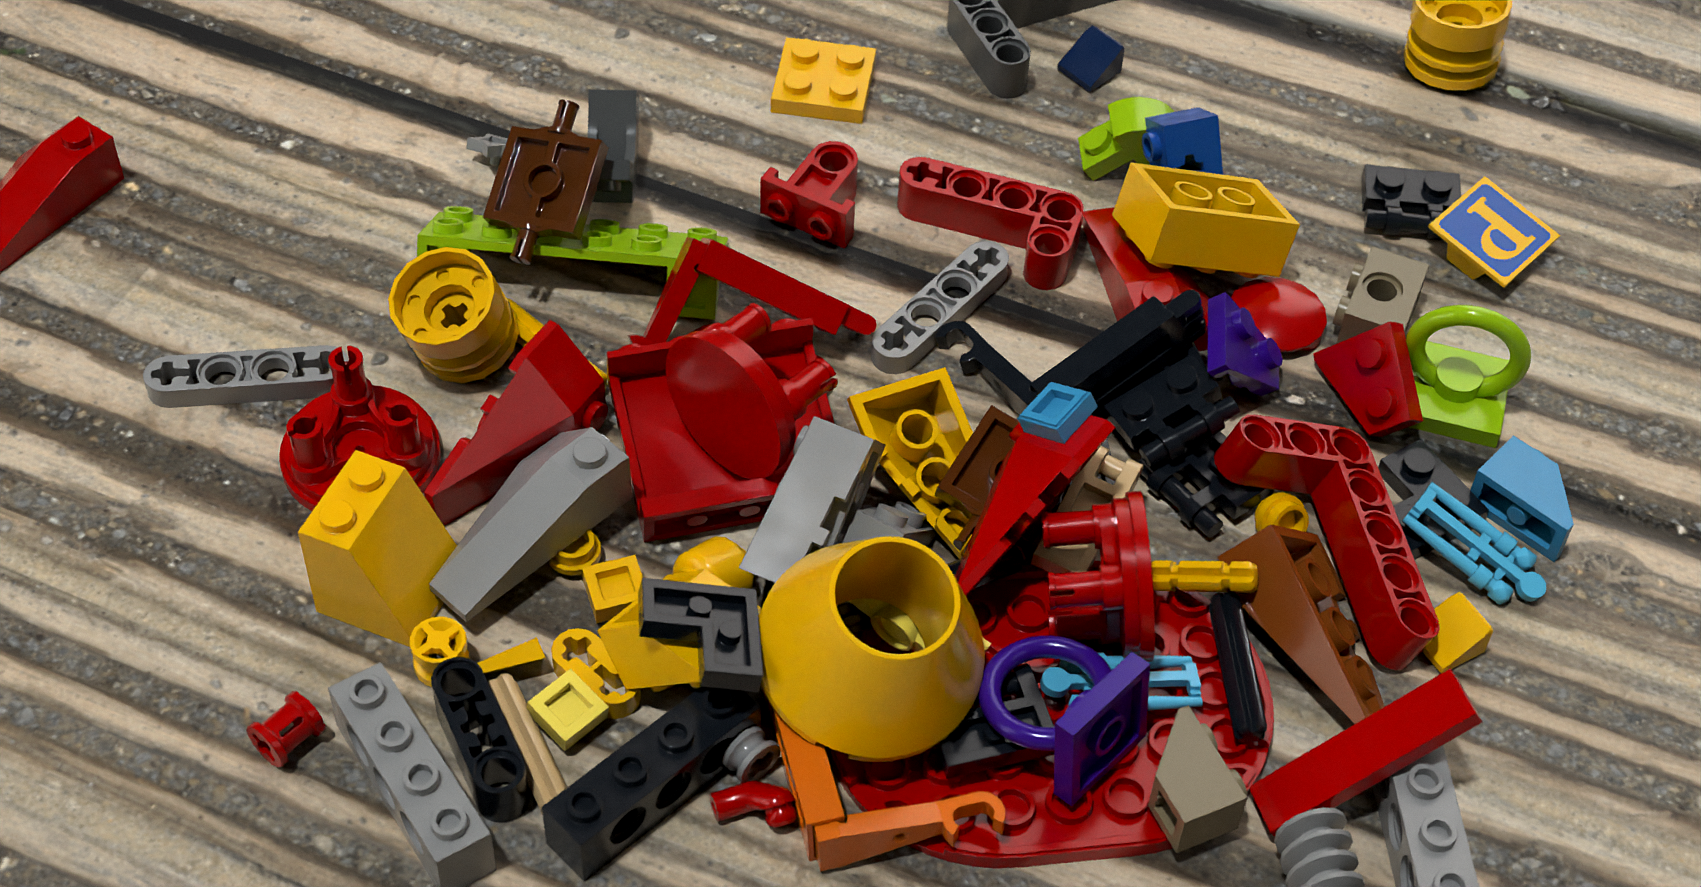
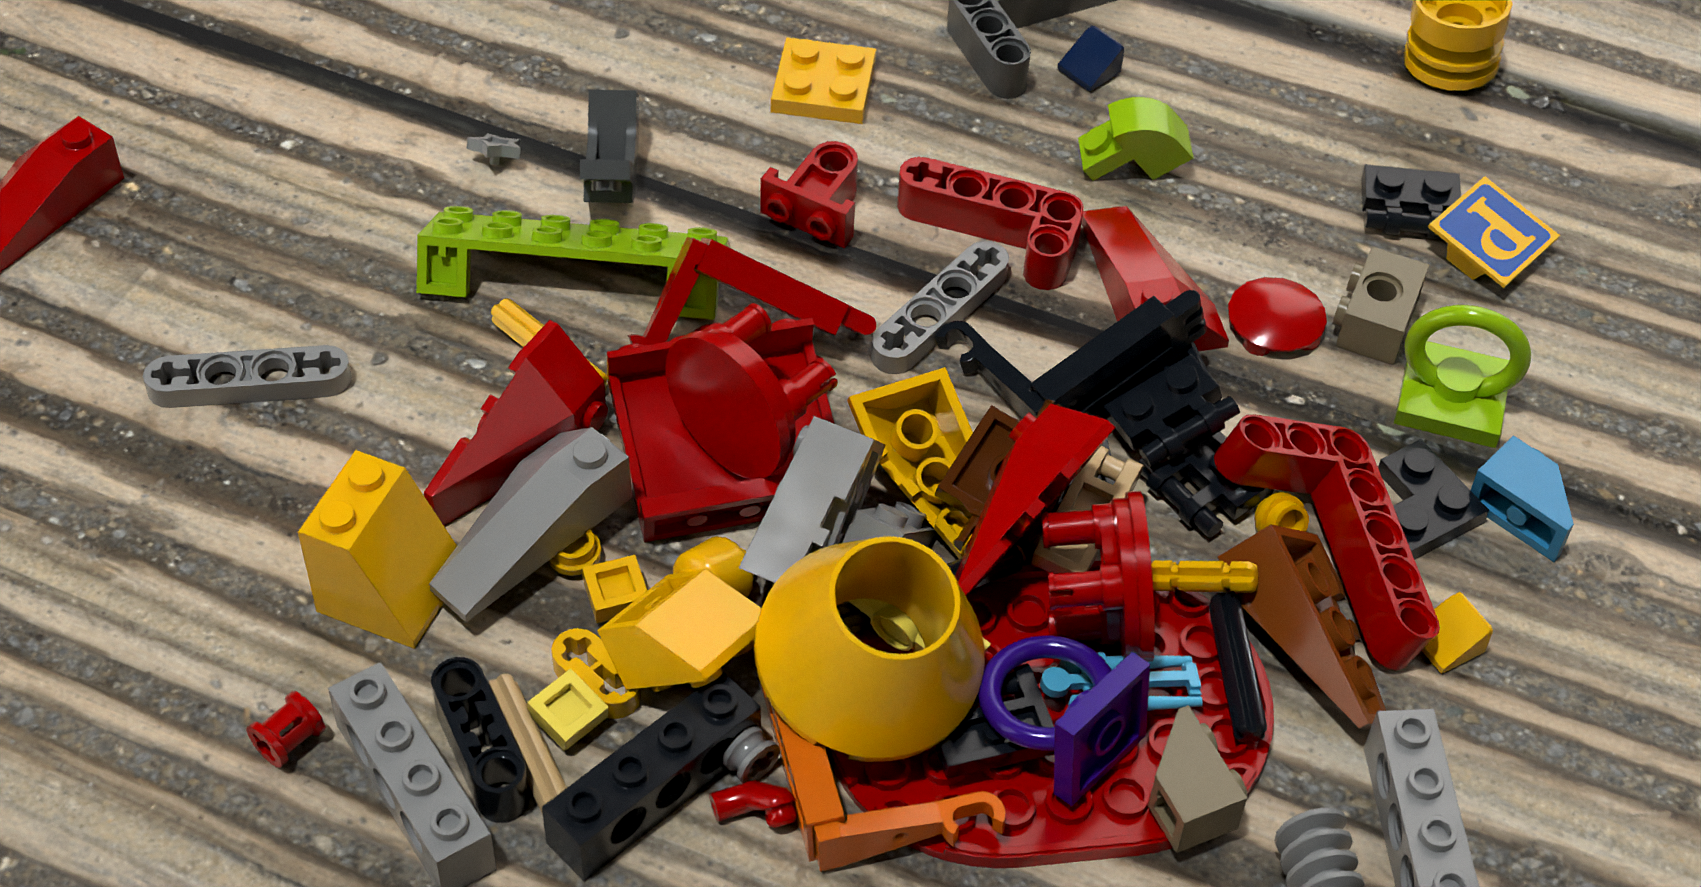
red piece [279,346,441,511] -> none
yellow wheel [388,247,519,383] -> none
yellow wheel [410,616,470,687] -> none
yellow piece [477,637,546,675] -> none
reddish brown plate [483,99,609,265] -> none
black plate [638,578,763,692] -> none
dark azure tile [1017,382,1098,444] -> none
yellow brick [1112,163,1300,278] -> none
blue brick [1142,107,1223,175] -> none
dark purple wing [1207,292,1283,396] -> none
red tile [1249,668,1483,837] -> none
red wing [1313,321,1423,437] -> none
medium azure piece [1402,482,1546,605] -> none

